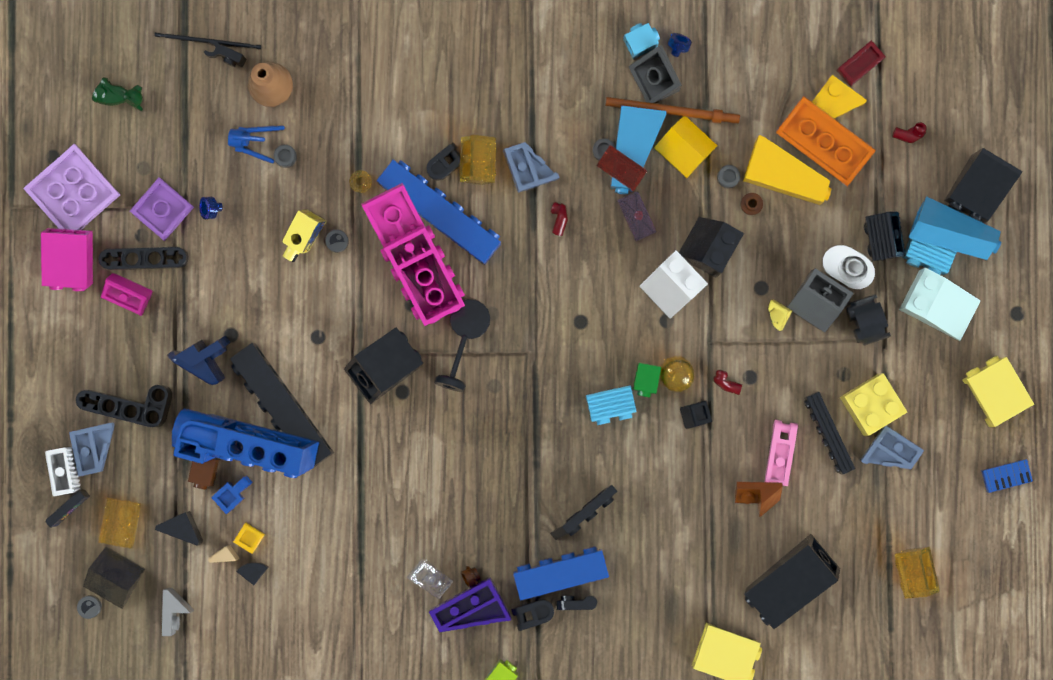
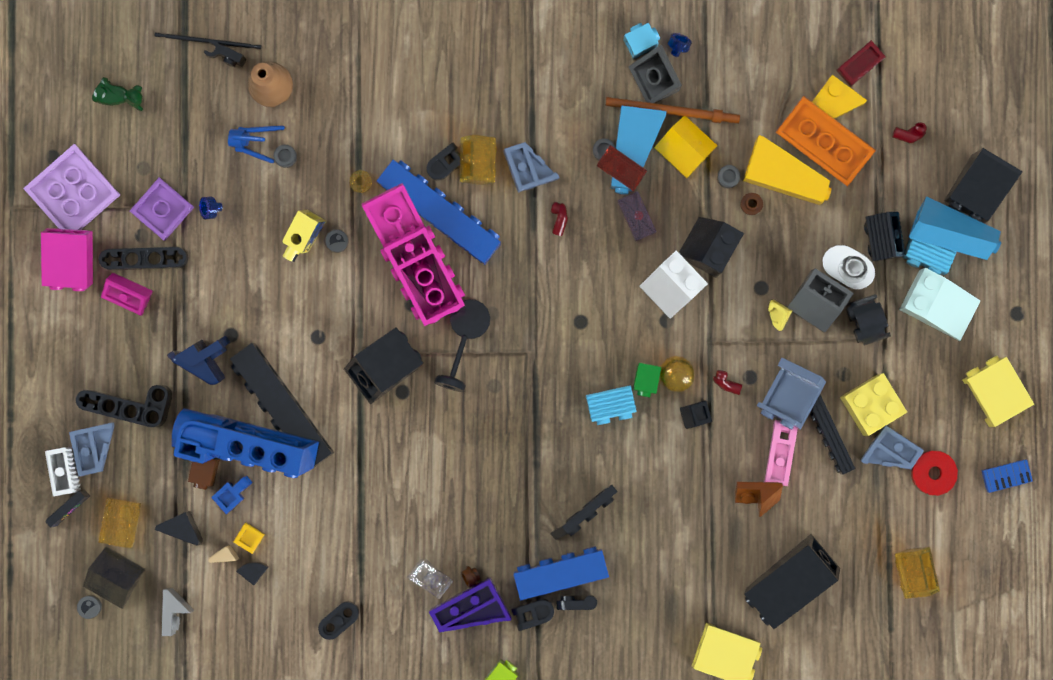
none -> black plate [318,601,359,640]
none -> sand blue panel [757,358,826,430]
none -> red tile [911,451,958,496]

